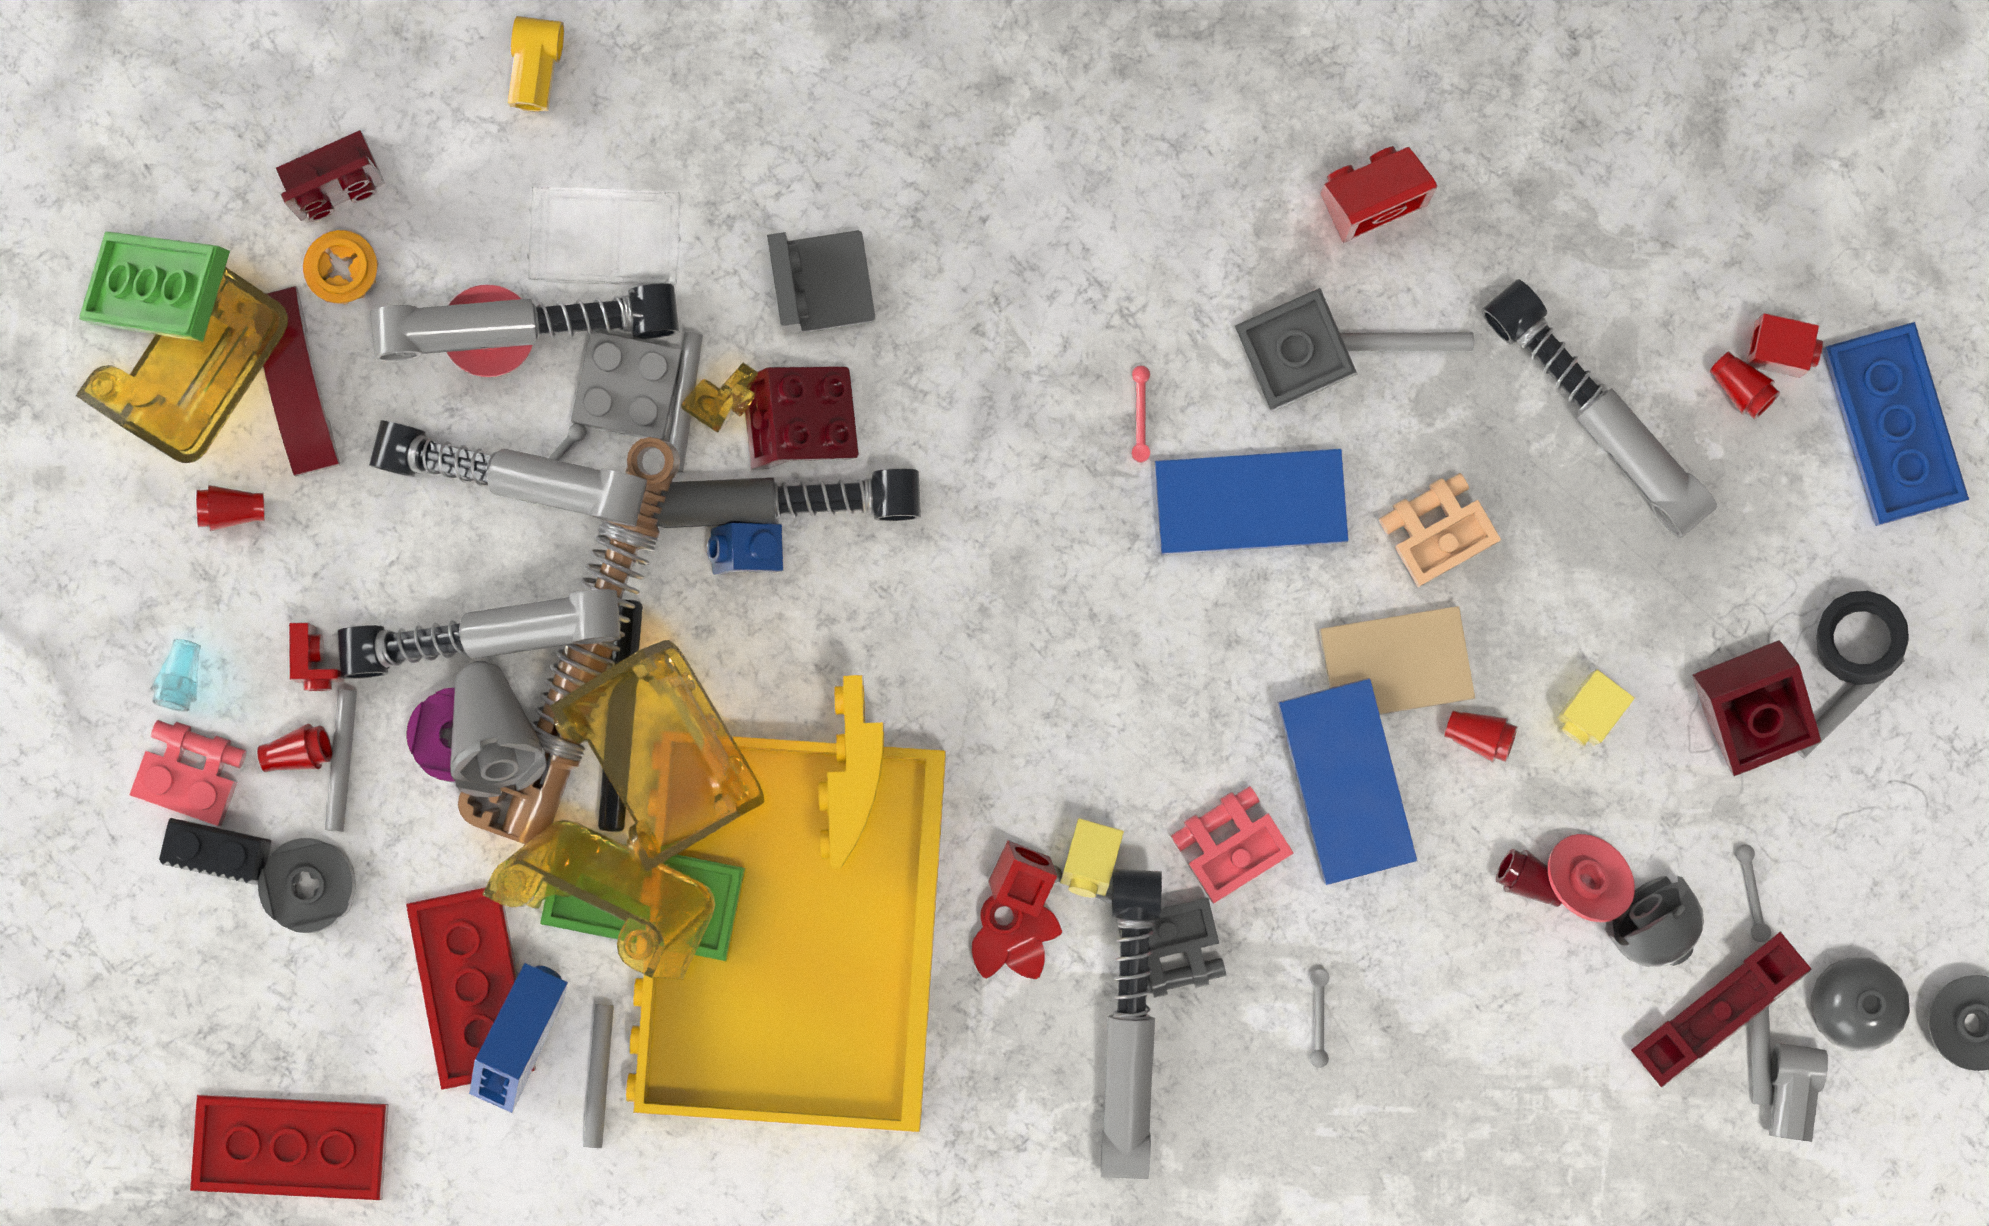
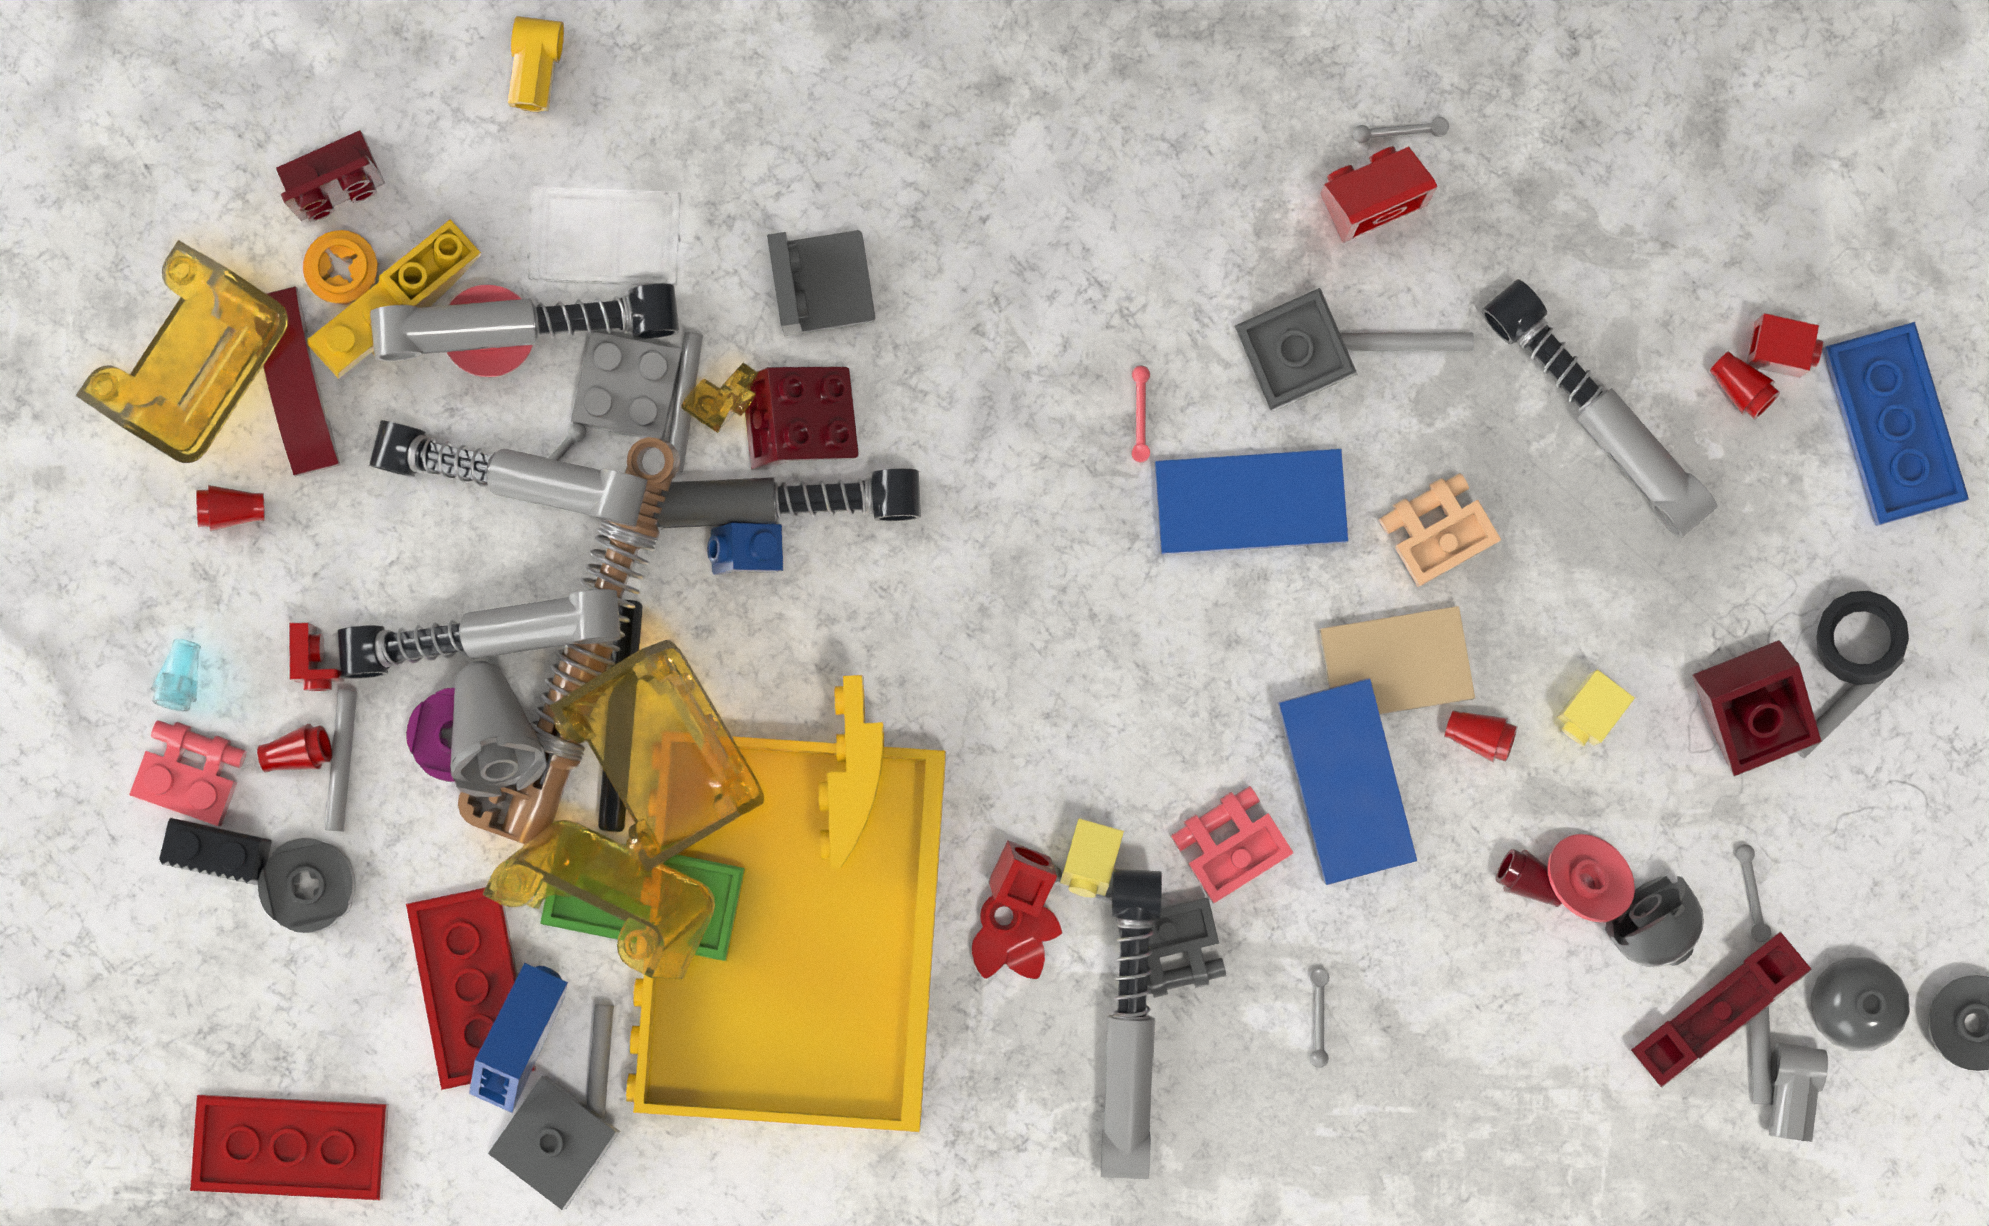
bright green tile [79,231,230,342] -> none
none -> yellow slope [307,219,481,379]
none -> dark grey plate [488,1076,621,1210]
none -> light grey hinge [1353,117,1449,143]

